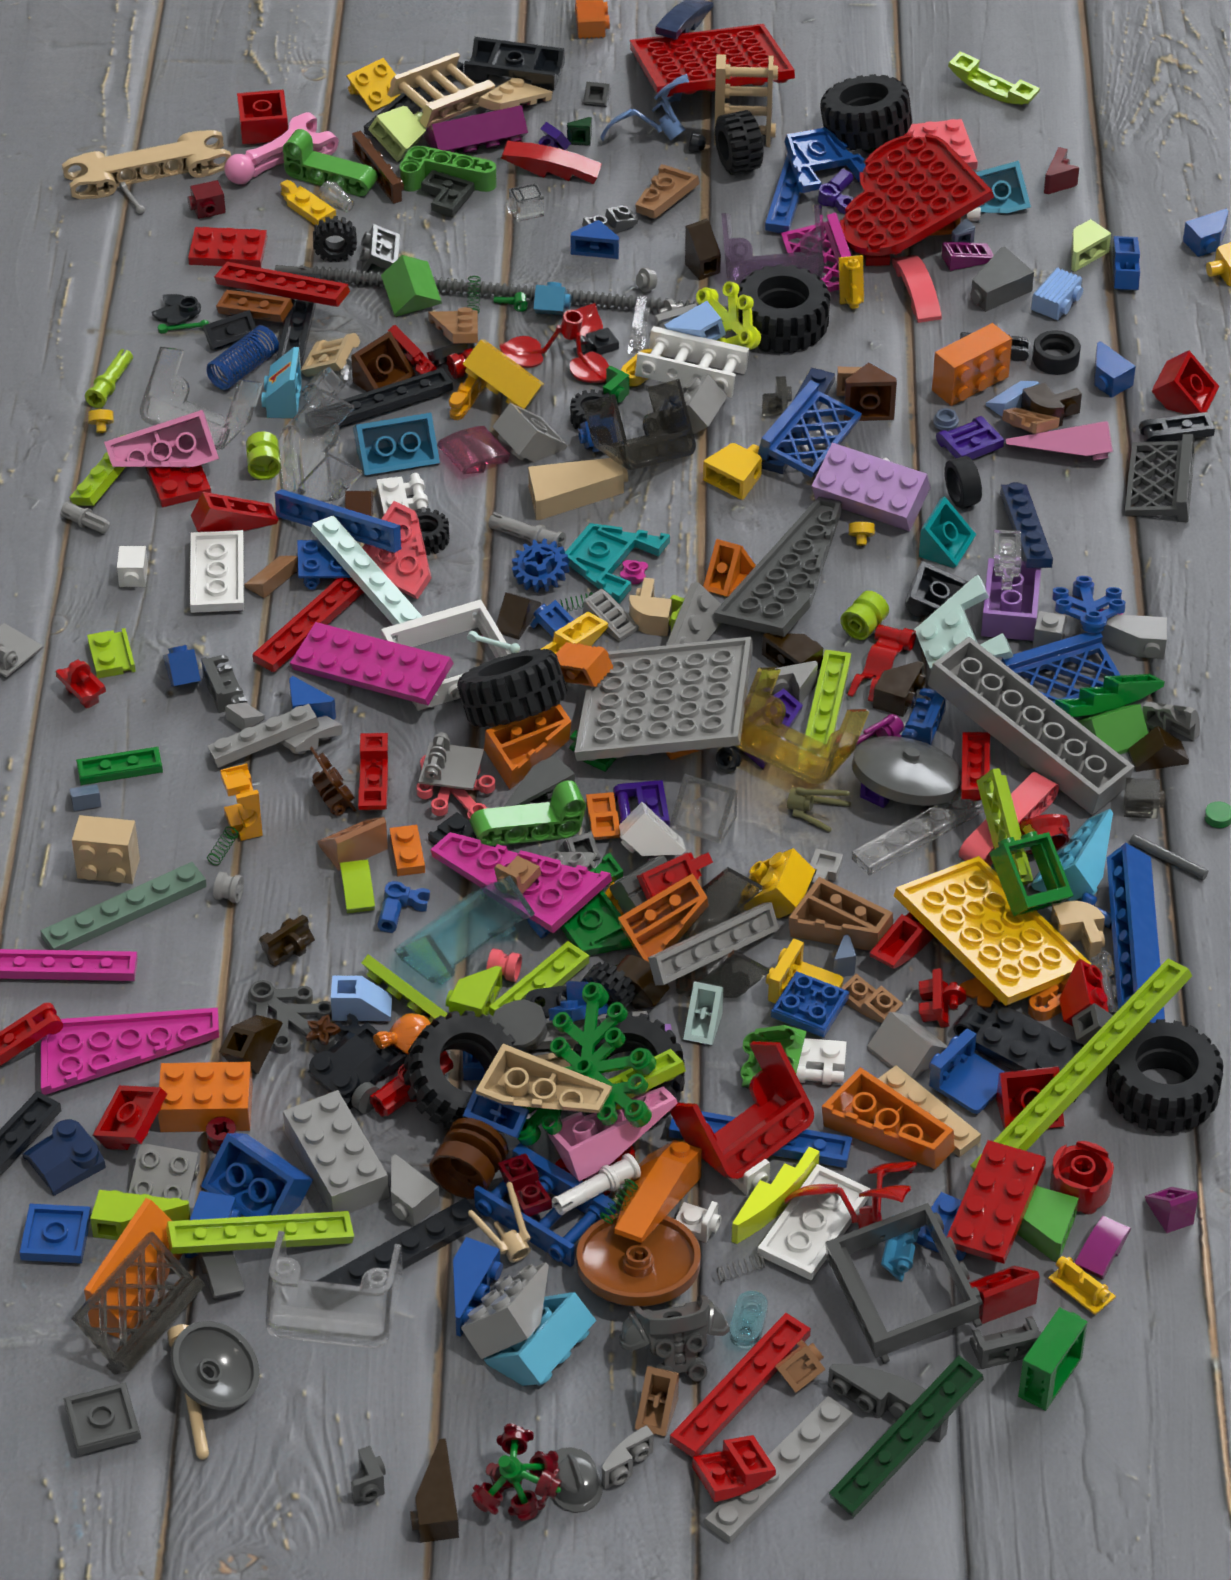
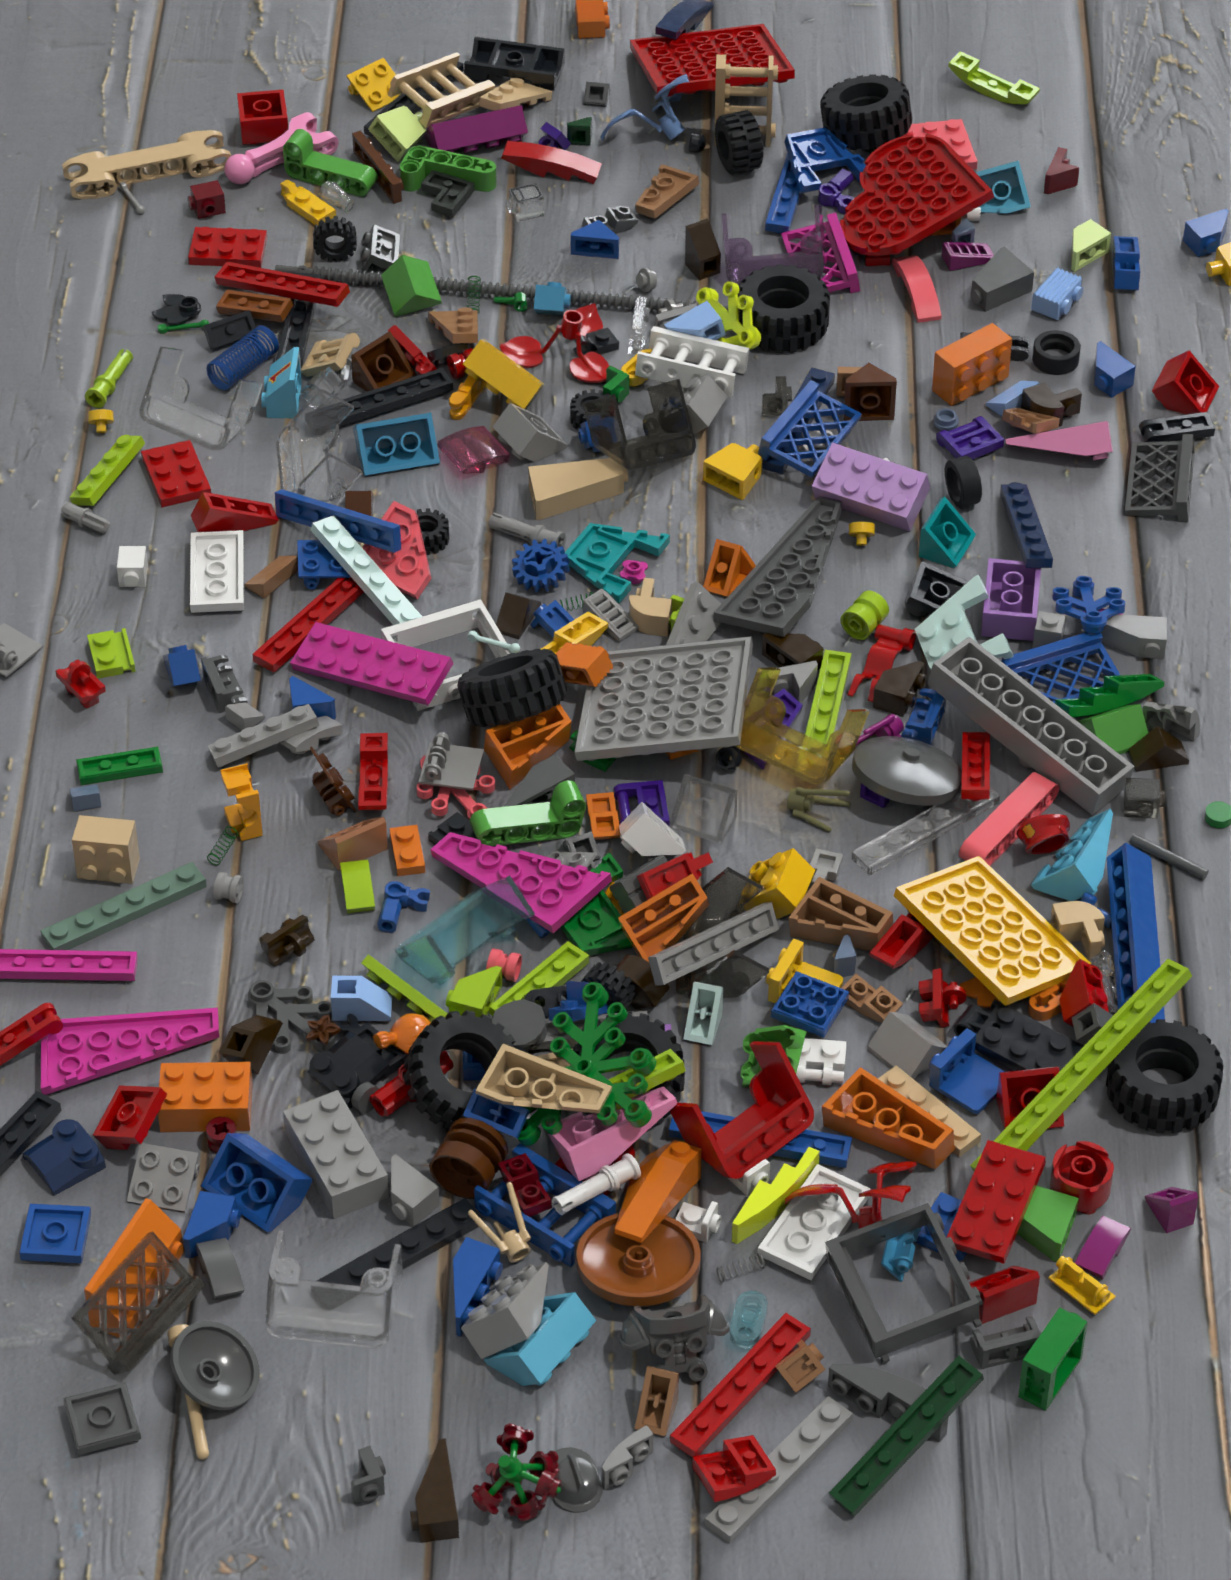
lime slope [90,1190,191,1240] -> none
bright pink wedge [104,410,219,467] -> none
lime plate [166,1211,354,1254] -> none
lime wheel [246,431,281,480] -> none
white plate [376,473,429,516] -> none
medium nougat bracket [494,856,541,896] -> none
green piece [599,1179,638,1224] -> none
yellow hinge [838,255,864,309] -> none
lime fence [977,768,1034,885] -> none
green window [989,831,1073,917] -> none
clear hinge [994,530,1021,590] -> none

